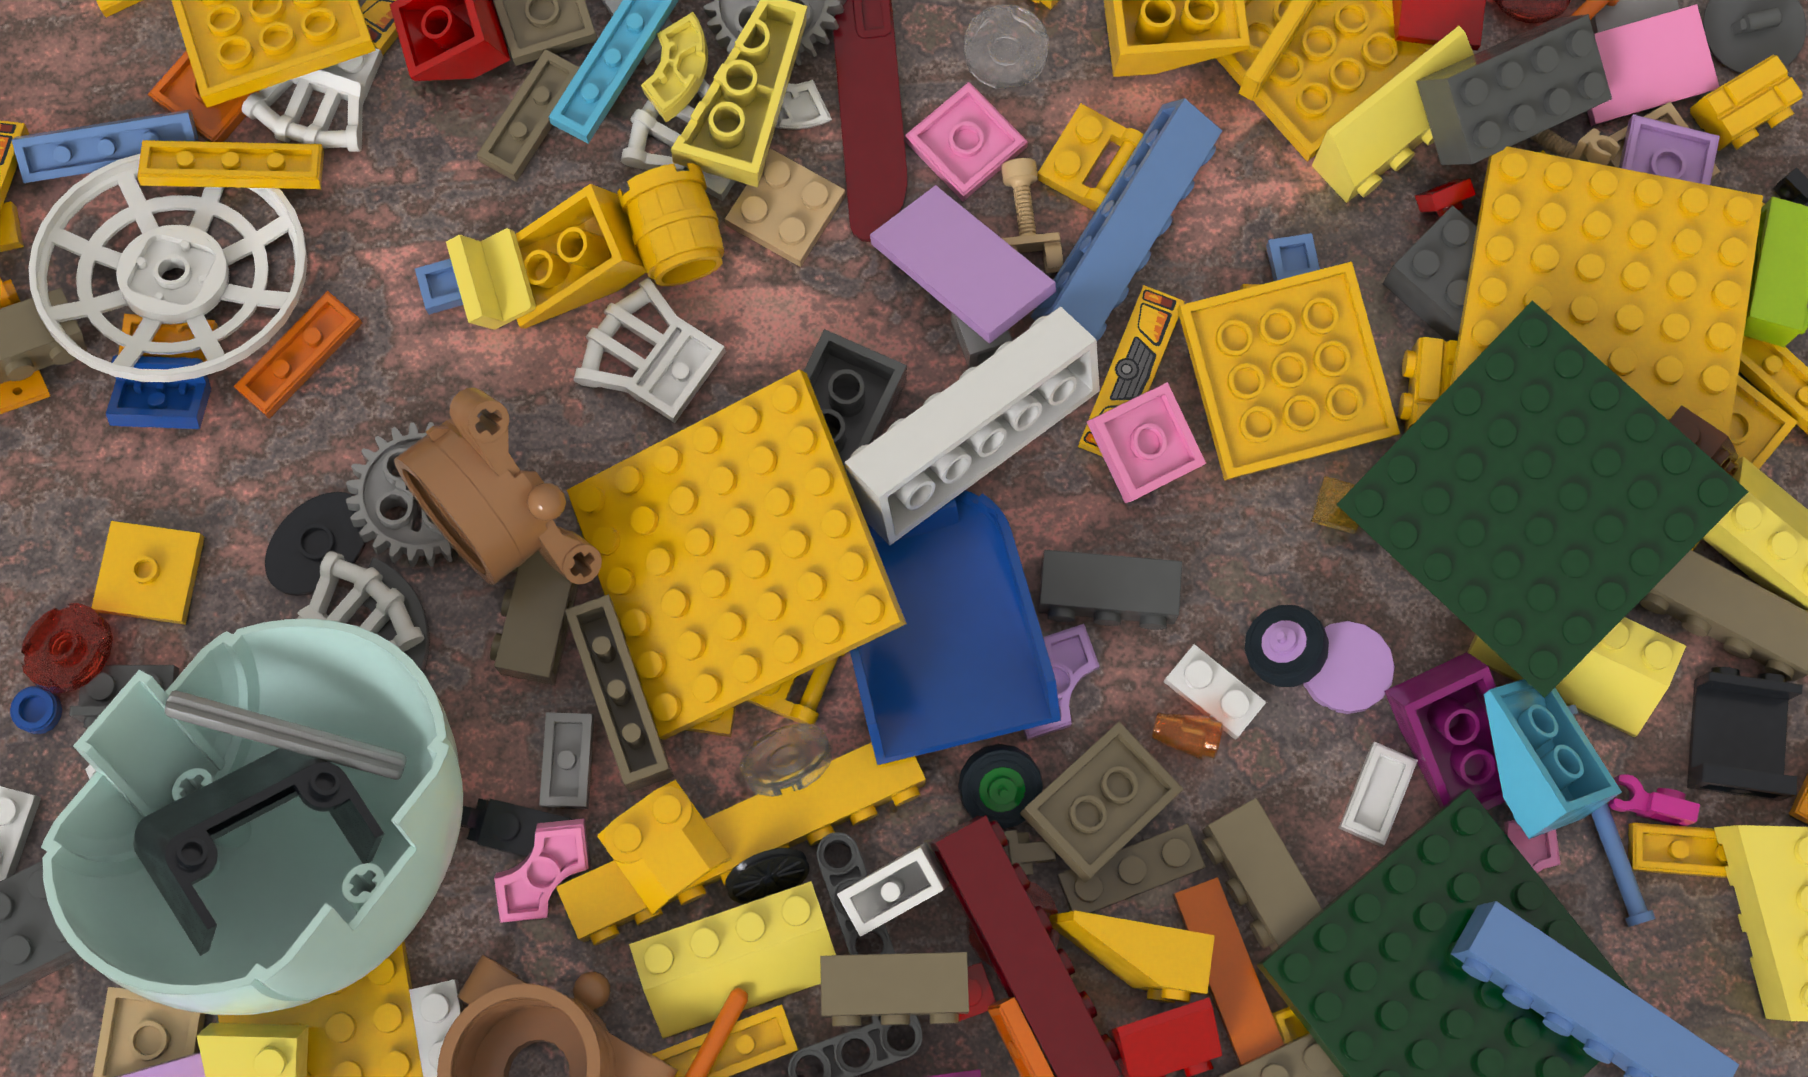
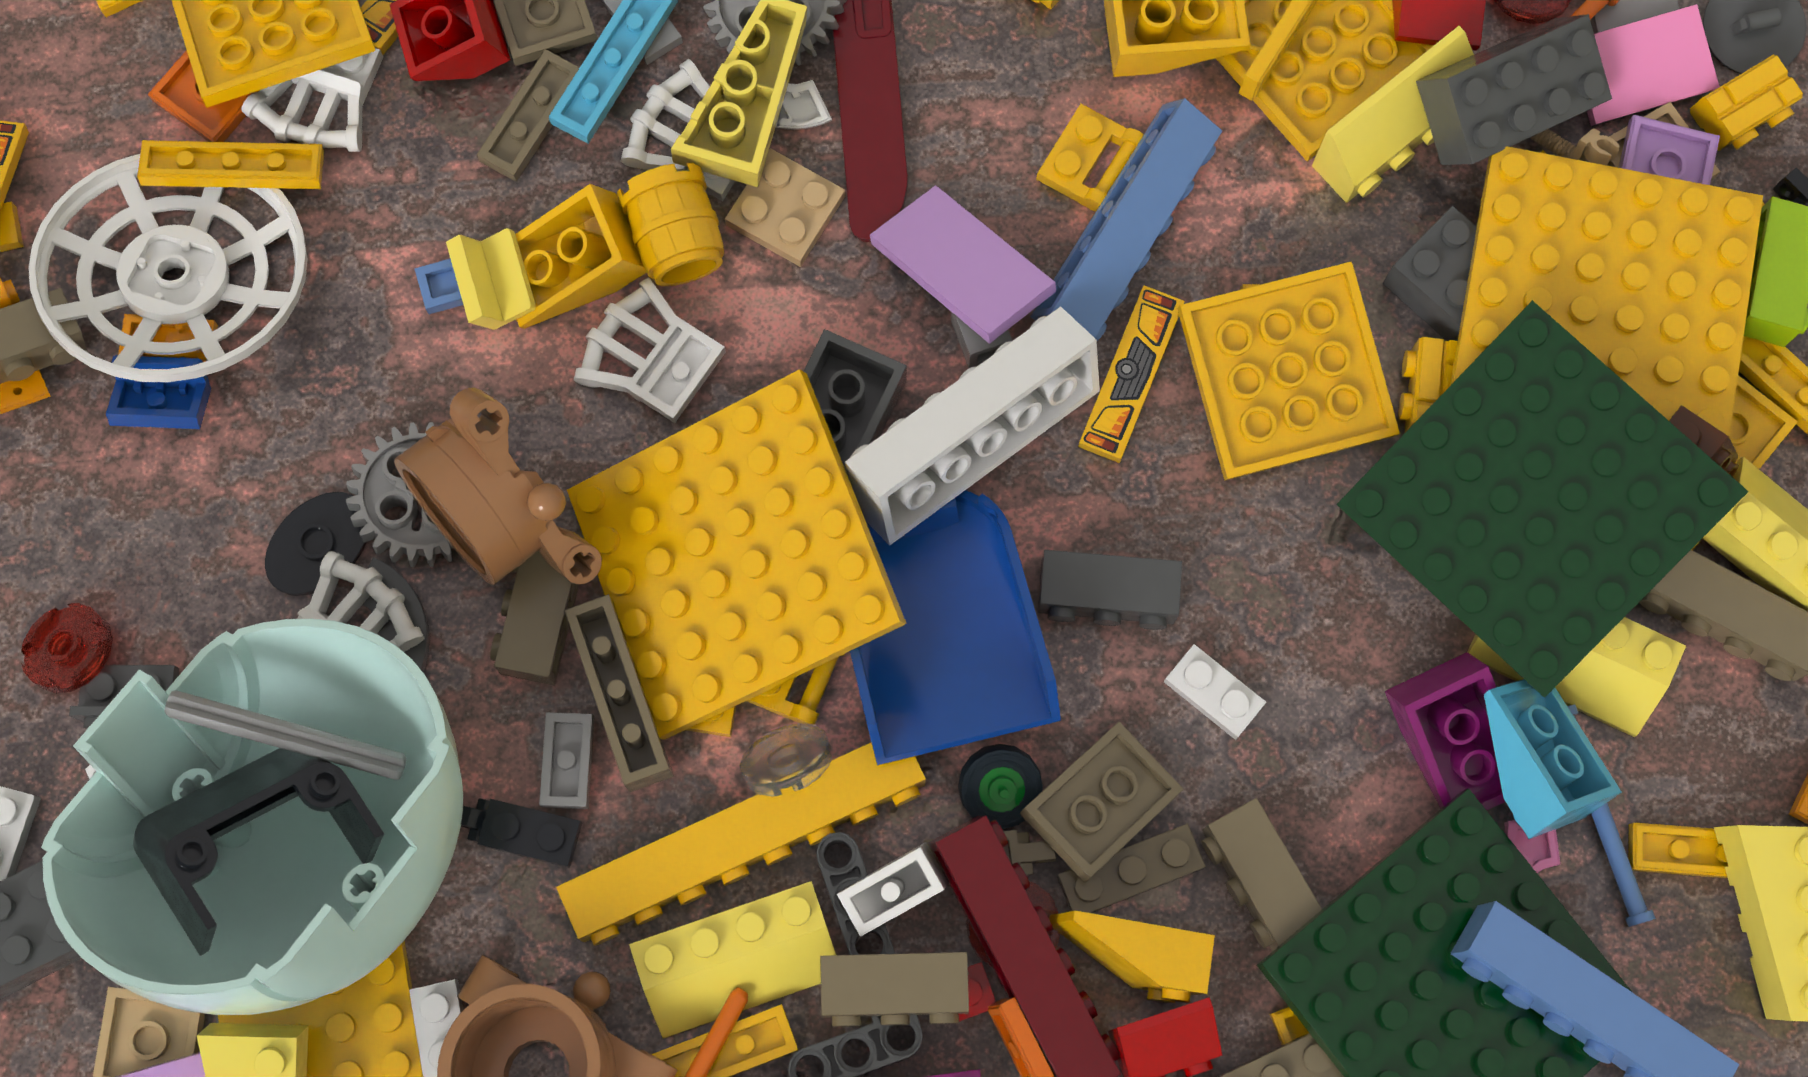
blue tile [10,686,62,734] -> none
medium blue plate [12,109,199,183] -> none
yellow plate [91,521,205,625] -> none
orange tile [233,290,363,419] -> none
bright pink tile [494,819,590,923] -> none
yellow slope [597,780,732,915] -> none
light yellow tile [641,12,708,122] -> none
black wheel [725,848,810,904] -> none
bright pink tile [905,82,1028,202] -> none
clear tile [964,4,1049,89] -> none
tan bar [1001,158,1063,273] -> none
lavender tile [1023,624,1099,741] -> none
bright pink plate [1086,382,1206,503] -> none
clear orange cone [1152,712,1223,761] -> none
orange tile [1173,877,1284,1065] -> none
black wheel [1244,605,1329,687] -> none
medium blue plate [1266,233,1320,281] -> none
lavender tile [1303,621,1395,714] -> none
clear yellow tile [1311,476,1358,534] -> none
white tile [1338,742,1418,847] -> none
red plate [1415,178,1476,217] -> none
dark pink plate [1608,774,1700,826] -> none
black panel [1687,667,1803,801] -> none

